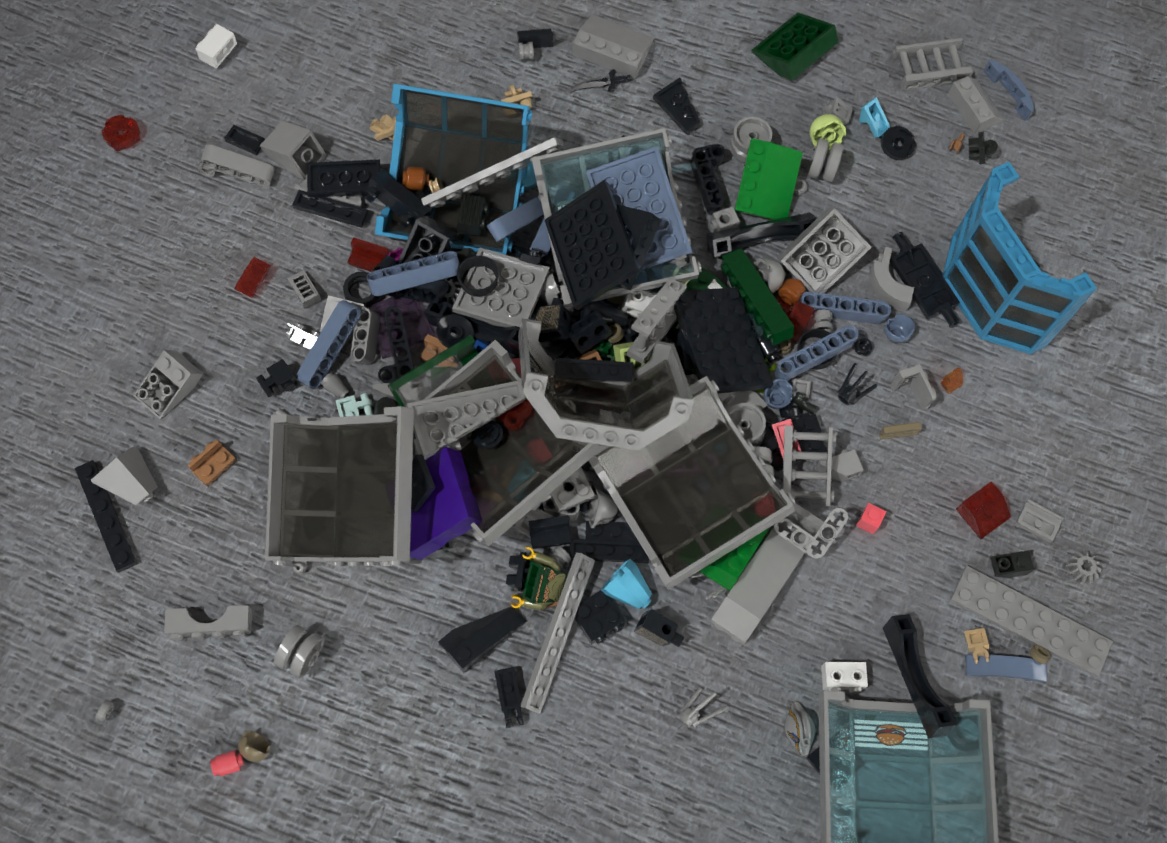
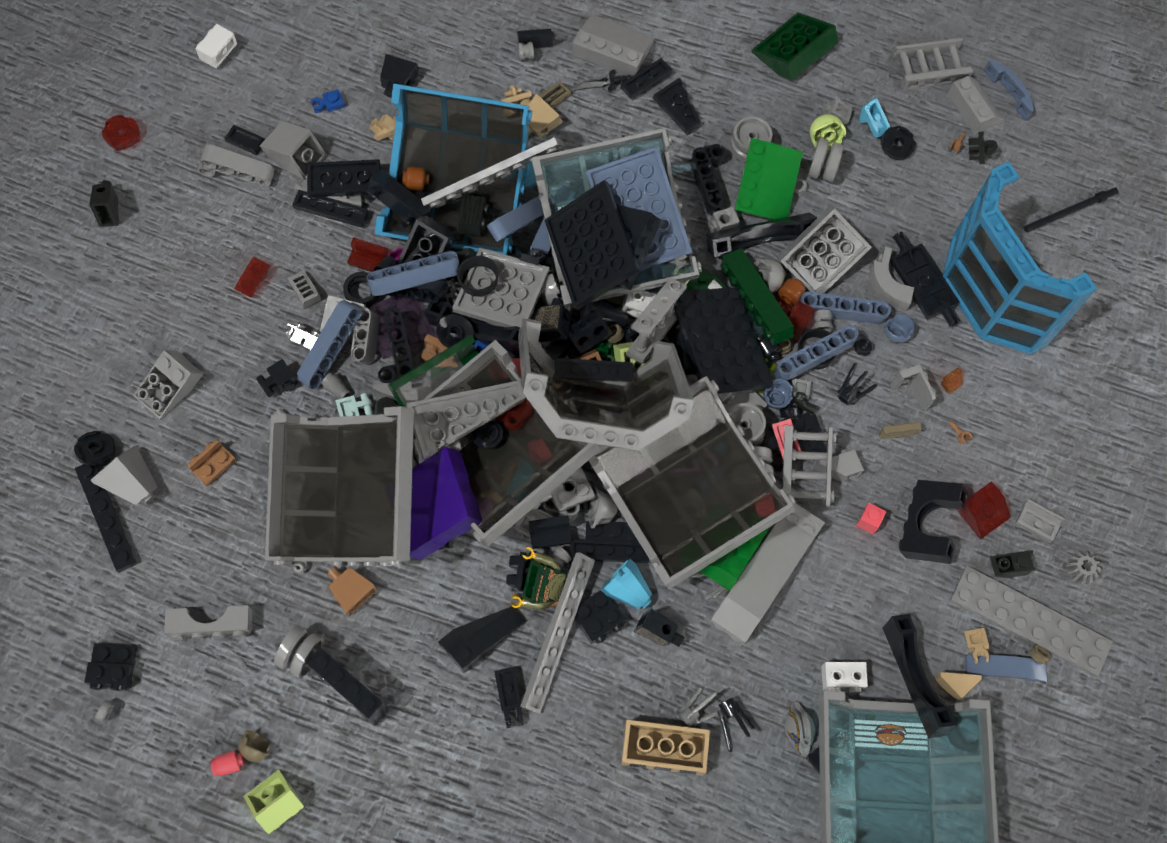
black plate [411,454,435,512] -> none
tan bush [429,177,444,193] -> none
light grey beam [774,507,848,558] -> none
none -> black tile [74,431,116,466]
none -> black plate [84,643,137,691]
none -> pearl dark grey torso [89,180,118,227]
none -> yellowish green slope [243,769,304,834]
none -> black arch [306,648,388,726]
none -> blue plate [311,89,345,113]
none -> medium nougat torso [327,566,377,617]
none -> black torso [380,54,419,98]
none -> tan torso [518,94,563,138]
none -> dark tan tile [540,81,571,109]
none -> black plate [620,58,672,100]
none -> tan brick [621,720,710,776]
none -> black plant [717,697,754,752]
none -> black arch [899,480,968,564]
none -> tan slope [935,672,982,701]
none -> medium nougat hand [949,421,972,444]
none -> black bar [1024,187,1118,232]

